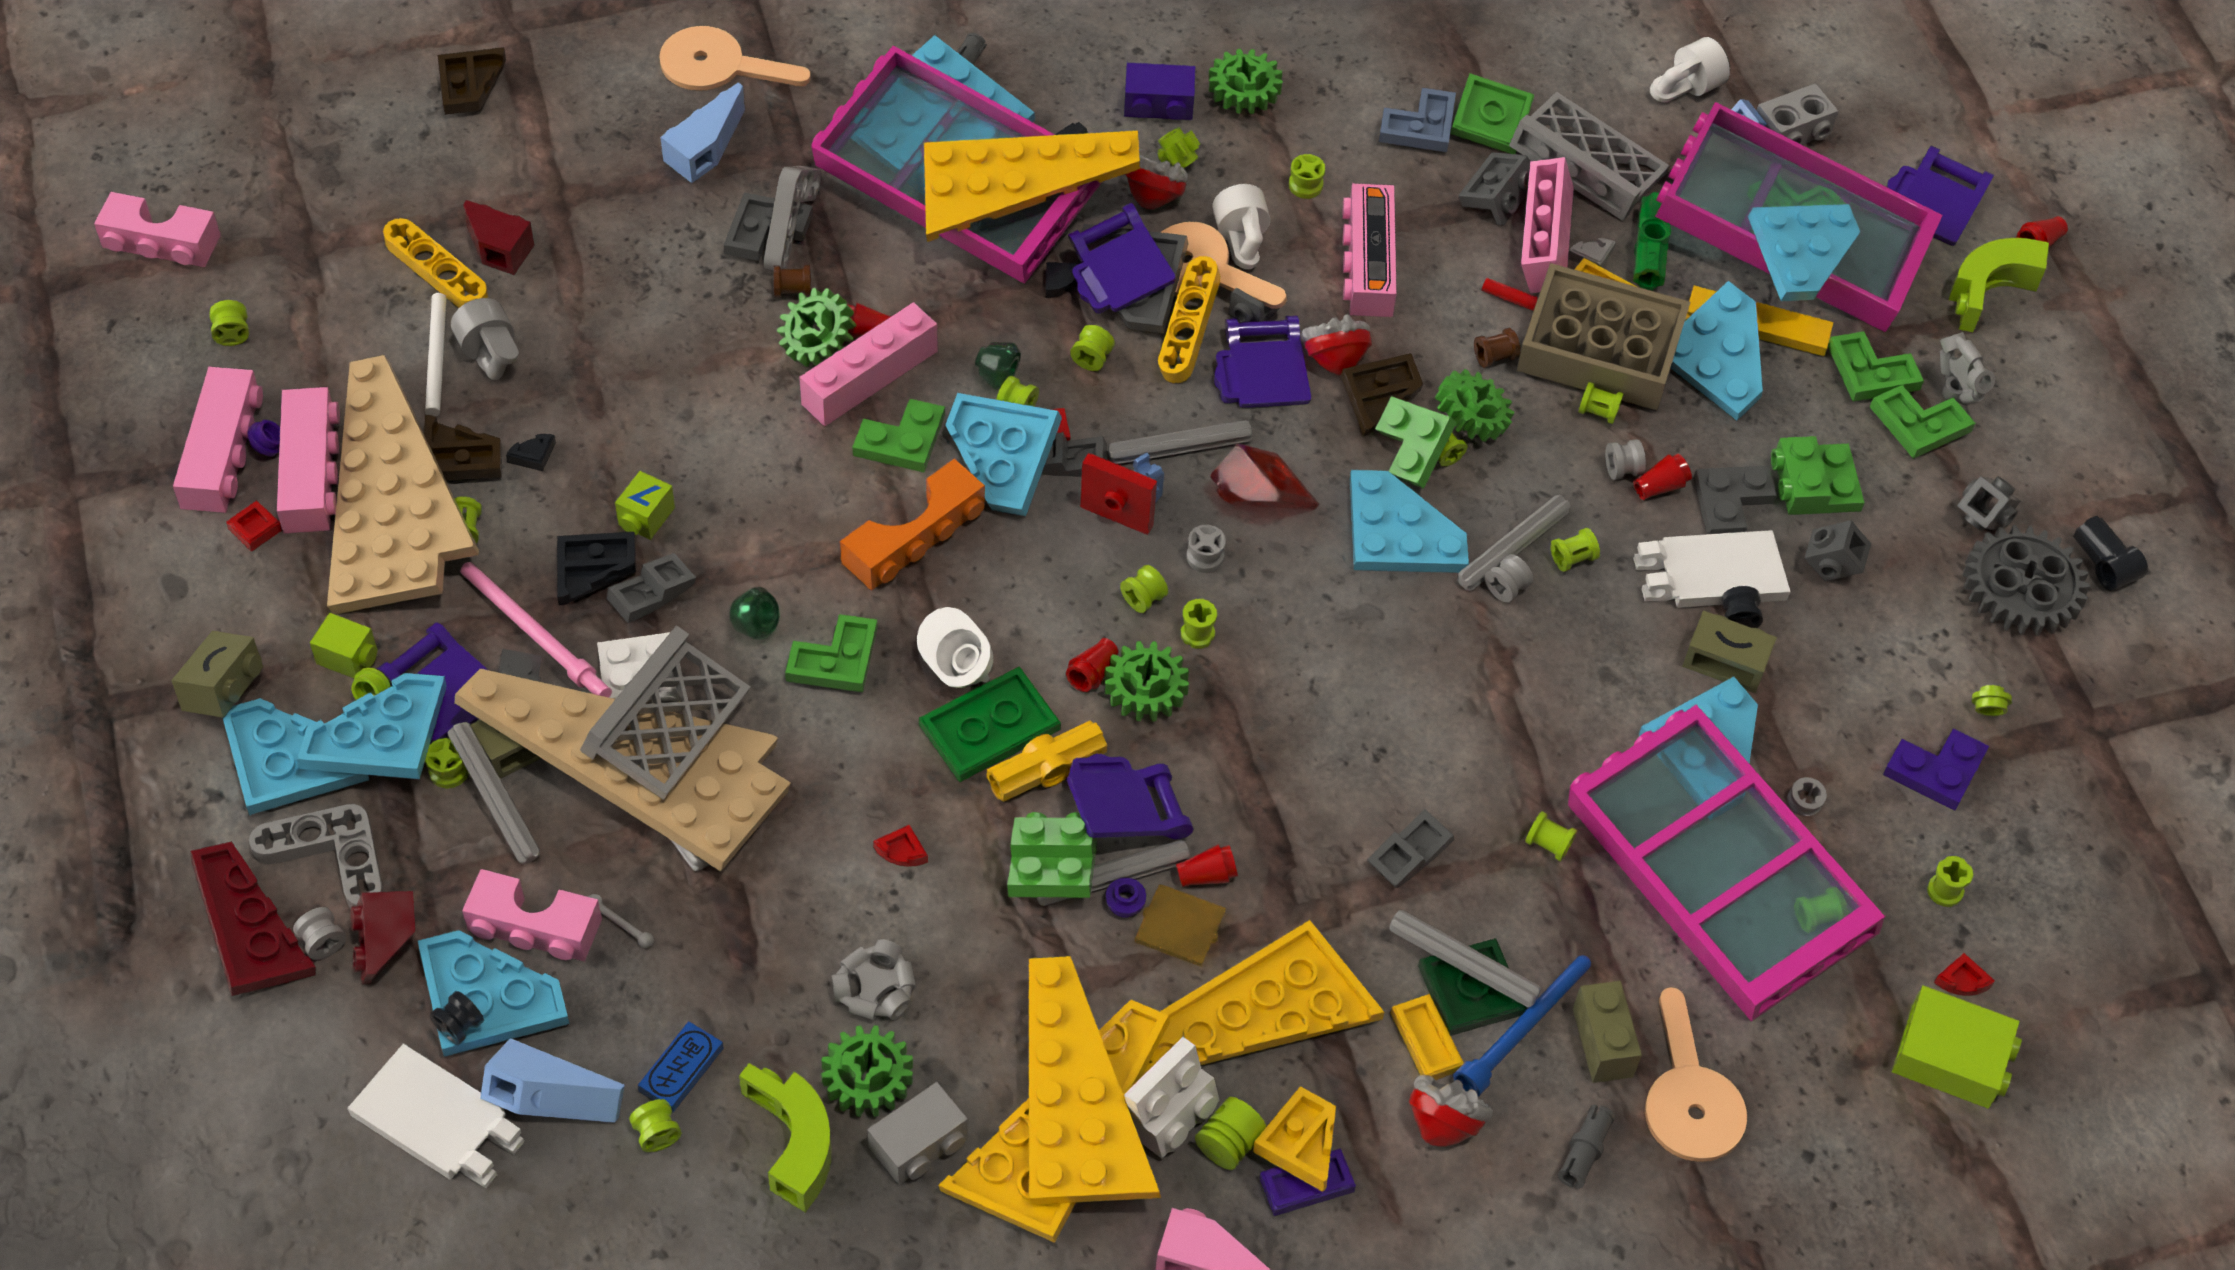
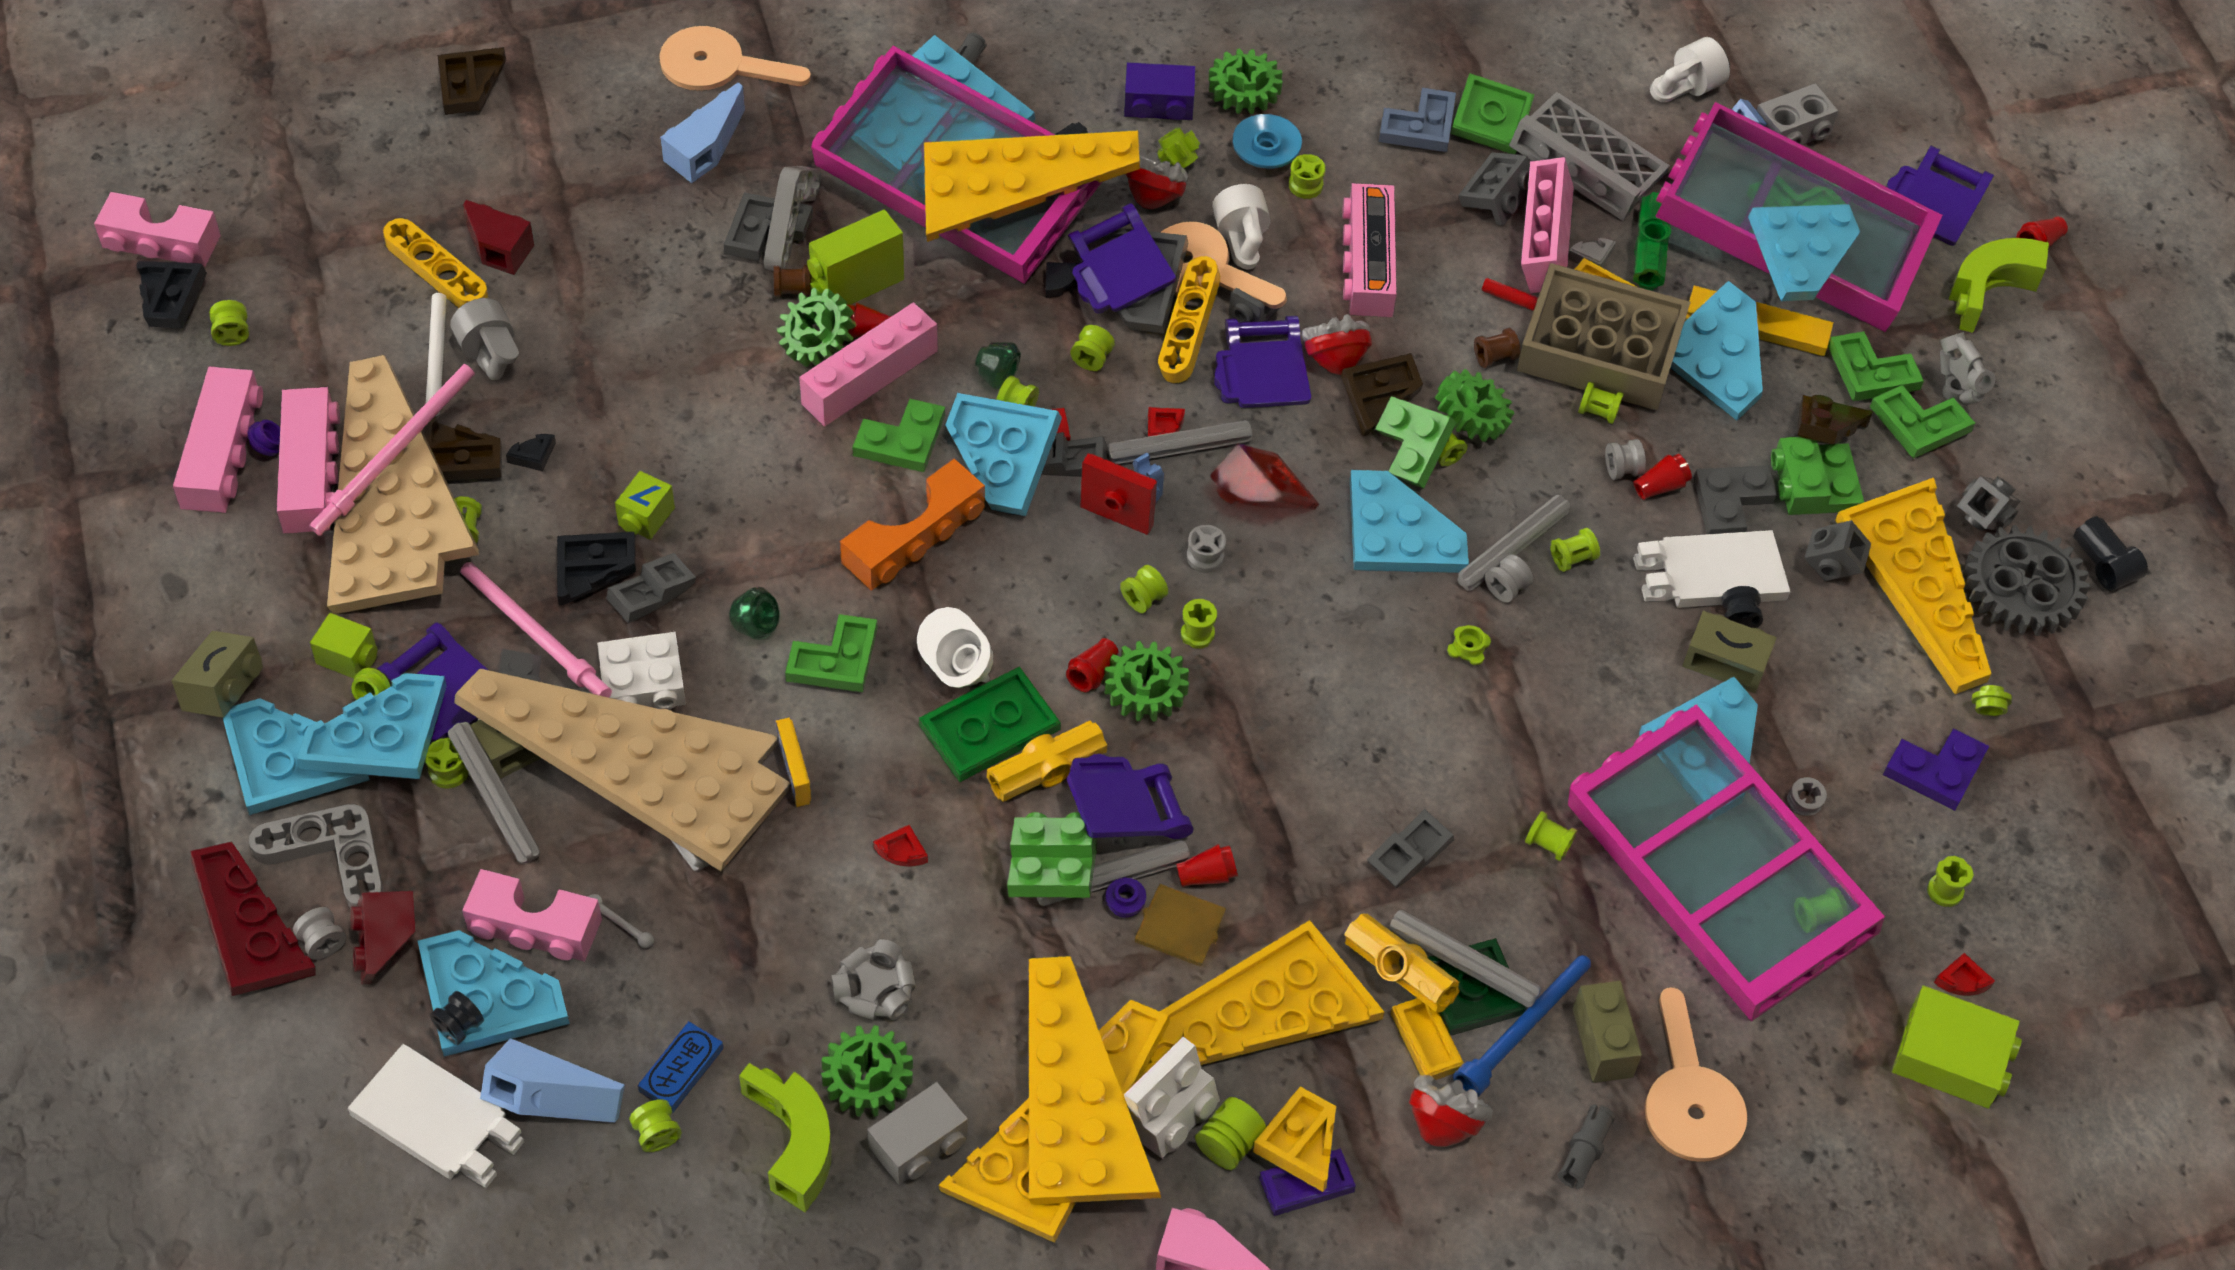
red tile [226,500,282,552] -> none
light grey fence [580,625,751,800] -> none
none -> black wing [136,261,207,329]
none -> bright pink bar [309,364,475,536]
none -> yellow tile [776,717,811,807]
none -> lime brick [807,209,904,305]
none -> red tile [1147,407,1185,437]
none -> dark azure dish [1232,114,1302,169]
none -> yellow piece [1344,914,1460,1012]
none -> lime plate [1447,625,1491,665]
none -> dark brown wing [1797,395,1872,445]
none -> yellow wing [1835,477,1992,694]

